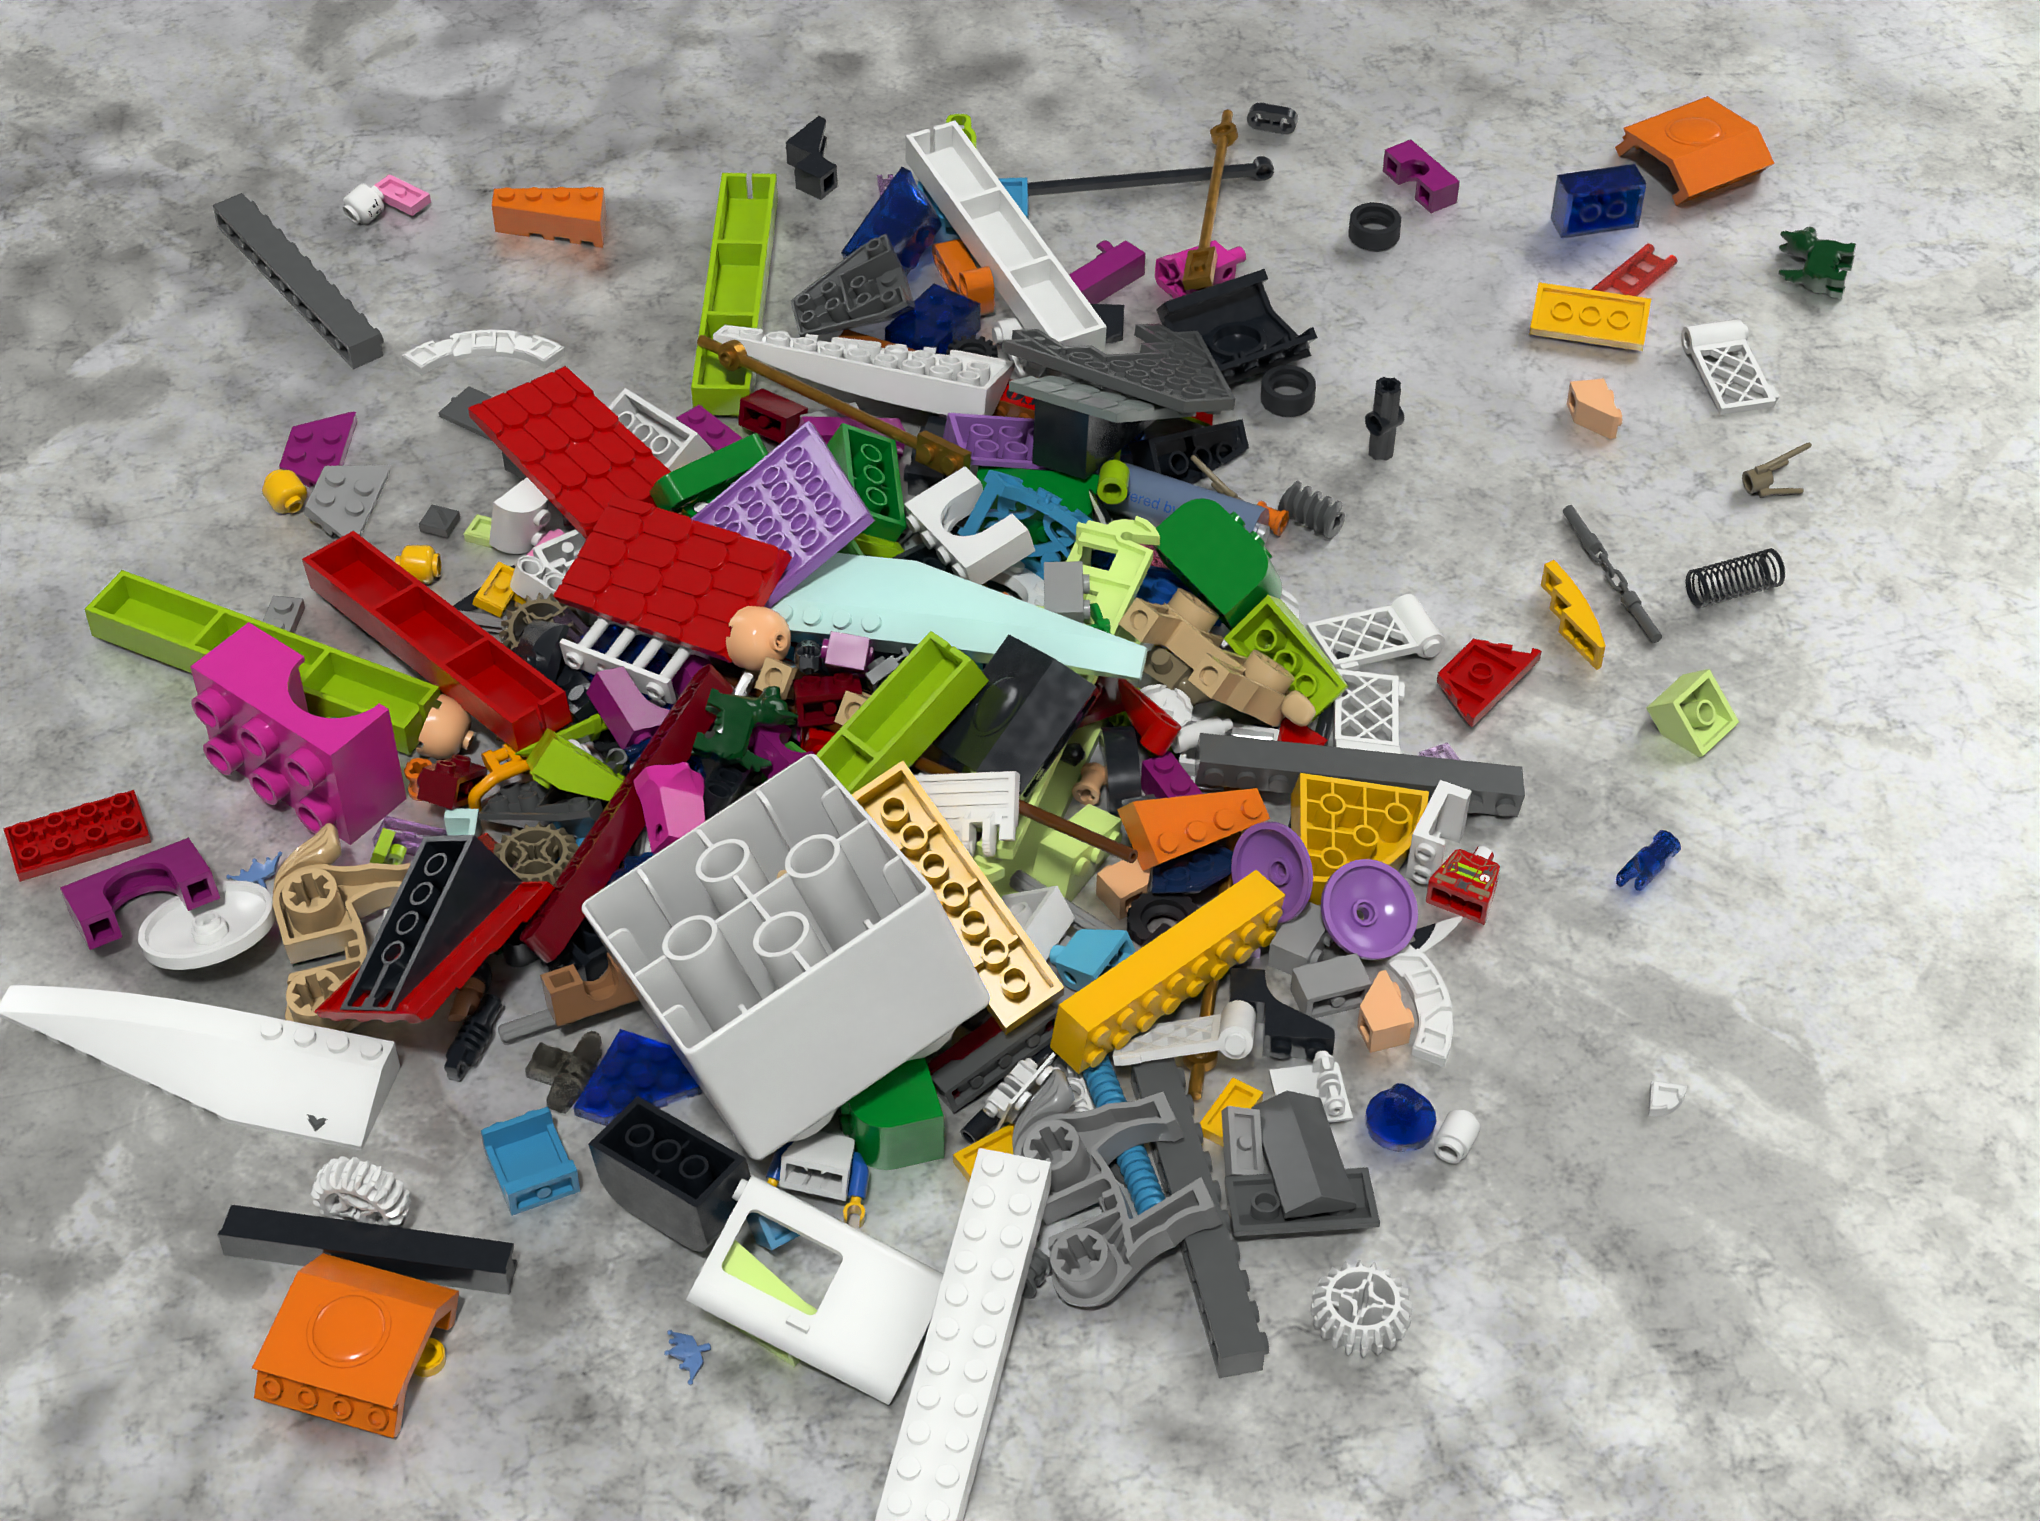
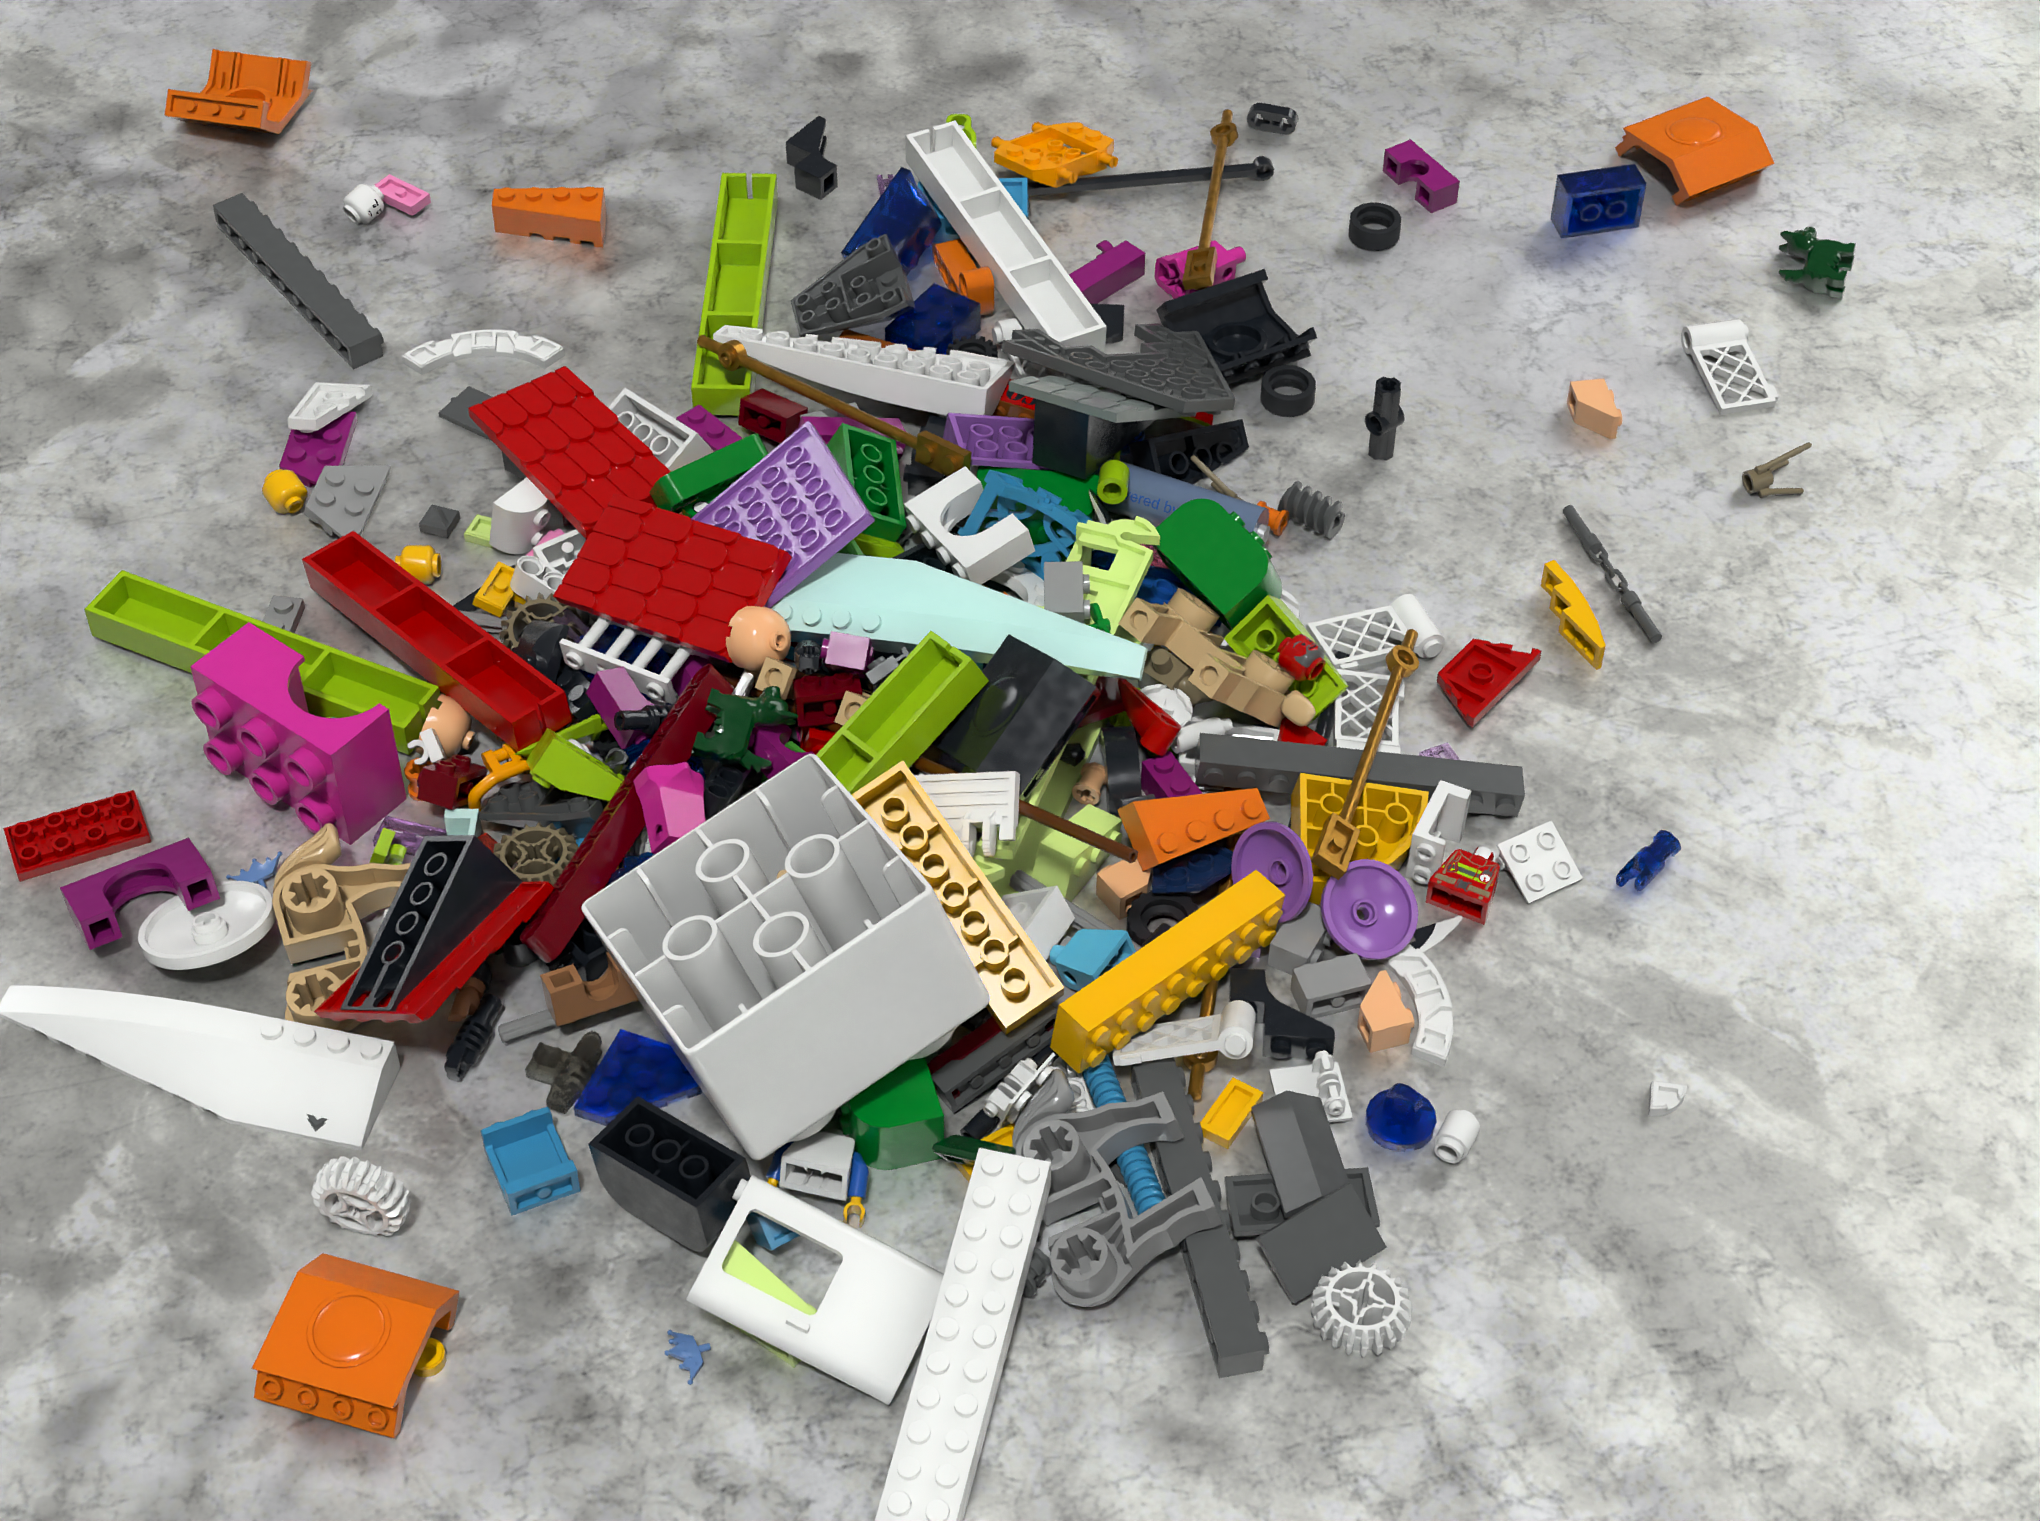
black tile [218,1204,517,1295] -> none
light grey plate [1221,1106,1264,1176] -> none
yellow plate [1529,282,1651,351] -> none
clear red bar [1590,243,1678,296] -> none
yellowish green slope [1646,669,1739,757] -> none
black piece [1685,548,1785,608] -> none
none -> orange panel [164,49,312,134]
none -> white wing [287,382,372,433]
none -> white tile [407,728,447,765]
none -> black hinge [614,704,674,735]
none -> dark green slope [932,1135,1016,1167]
none -> light orange piece [991,121,1118,188]
none -> dark grey tile [1256,1183,1387,1303]
none -> red head [1277,634,1326,682]
none -> pearl gold bar [1311,629,1419,880]
none -> white hinge [1495,820,1583,904]

